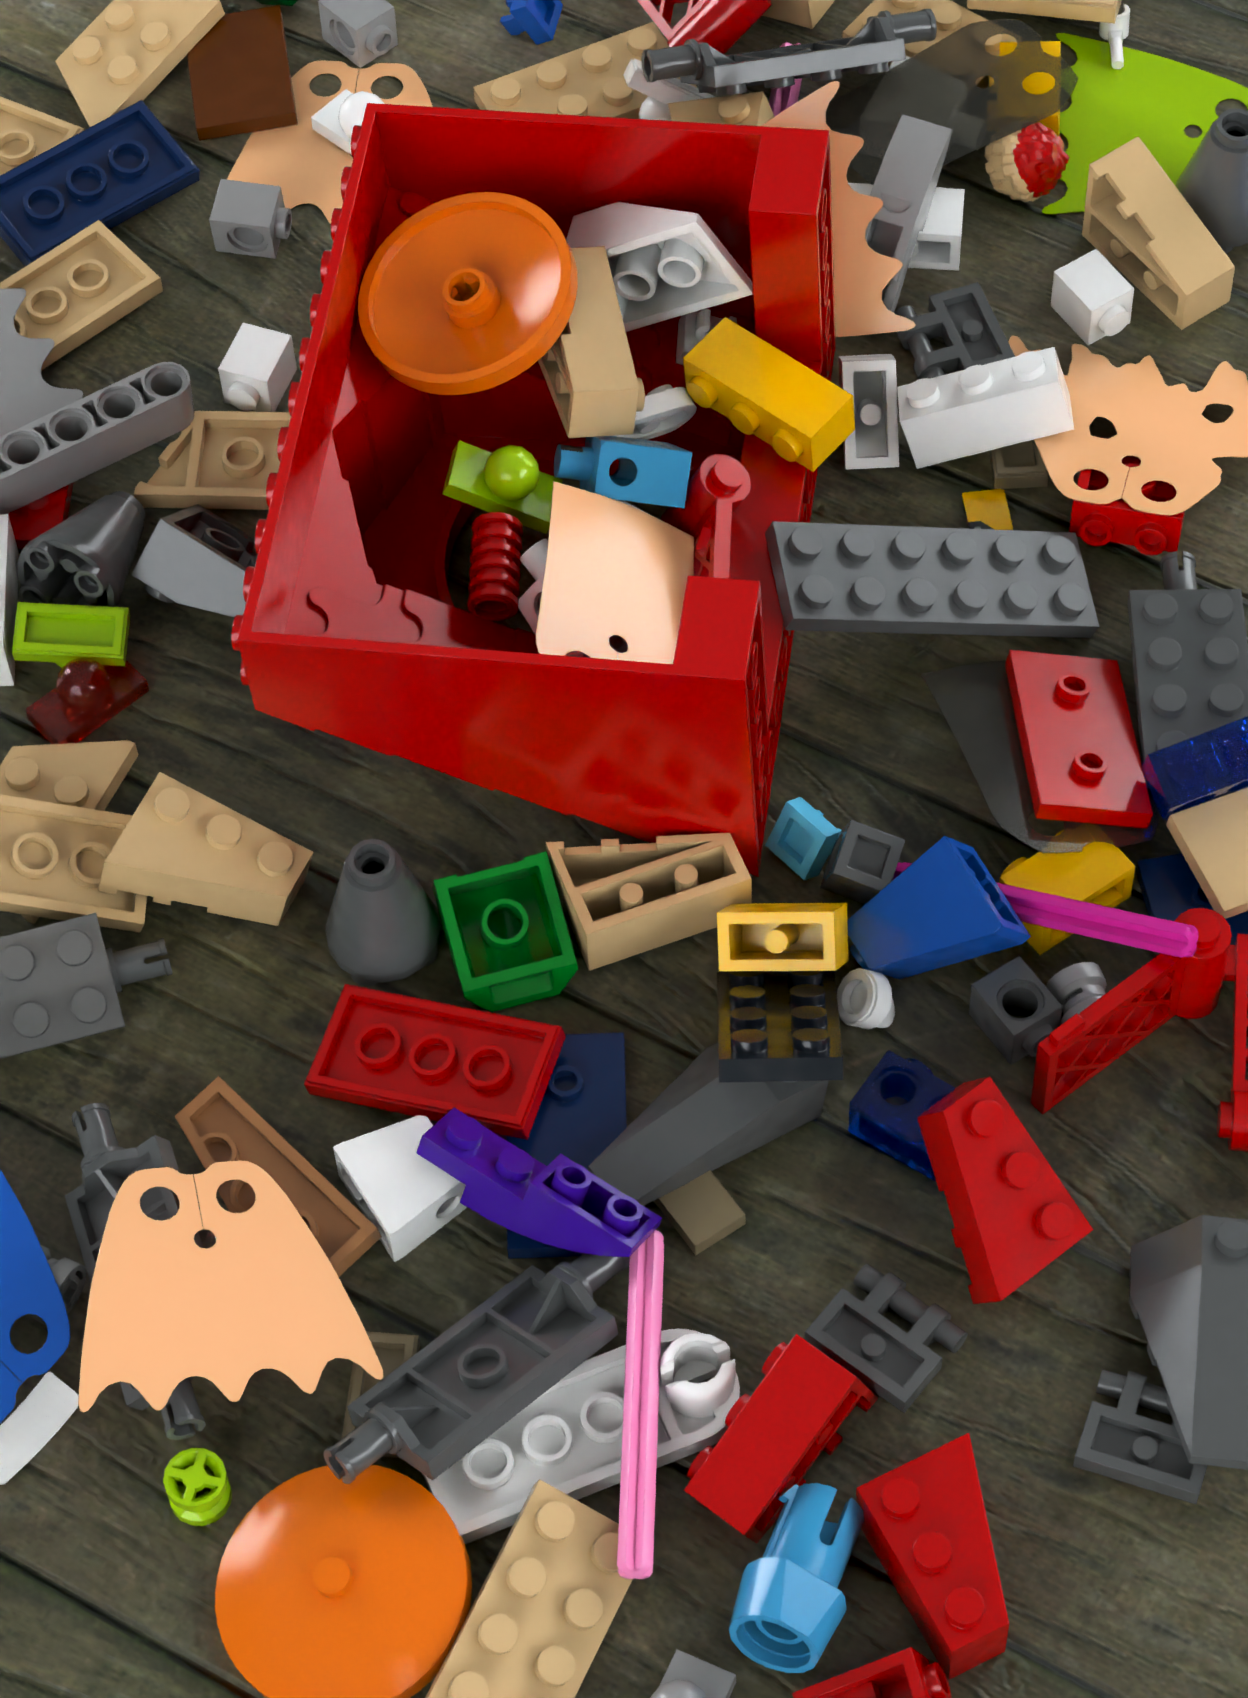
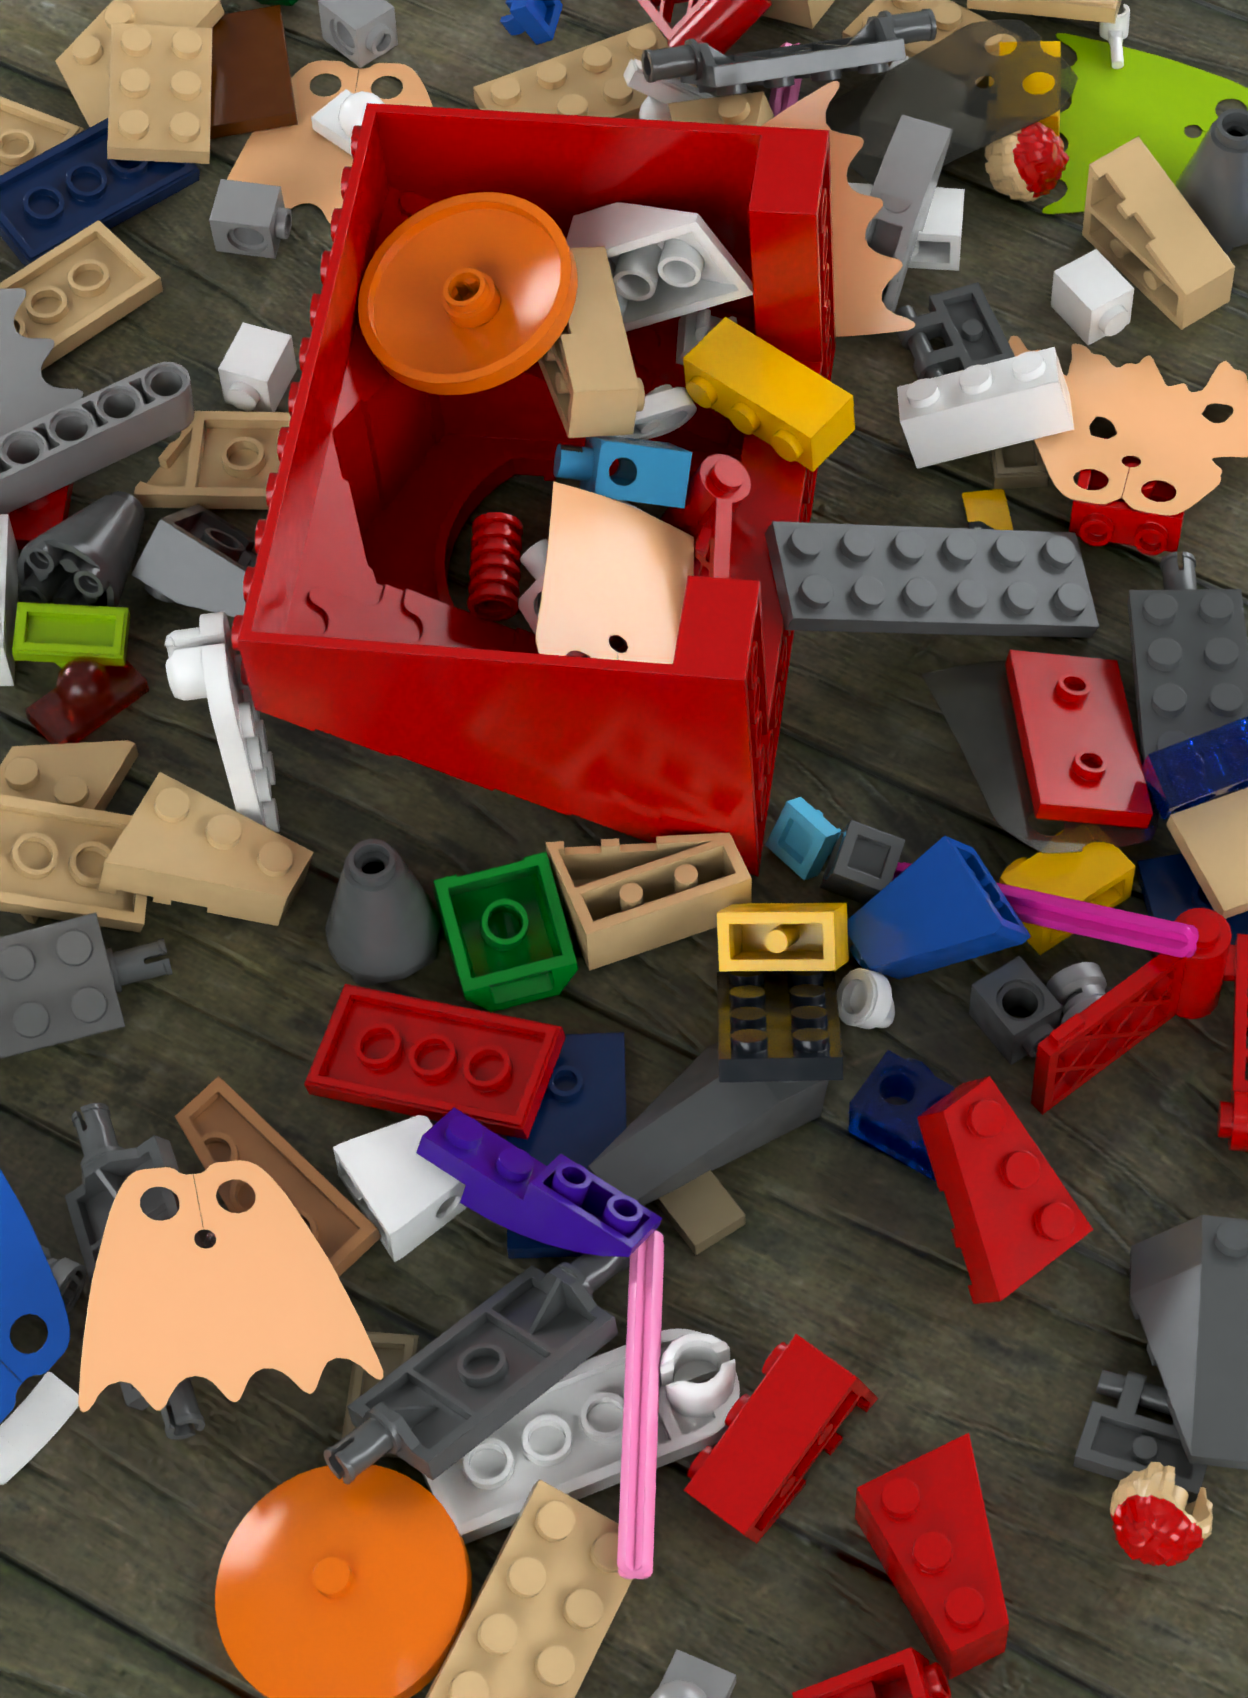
lime wheel [163,1448,232,1526] -> none
lime tile [442,440,563,534] -> none
dark azure piece [729,1483,864,1673] -> none
dark grey plate [805,1264,968,1413] -> none
white slope [838,354,899,470] -> none
none -> tan plate [107,23,212,164]
none -> white plate [164,611,280,832]
none -> red piece [1110,1462,1213,1567]

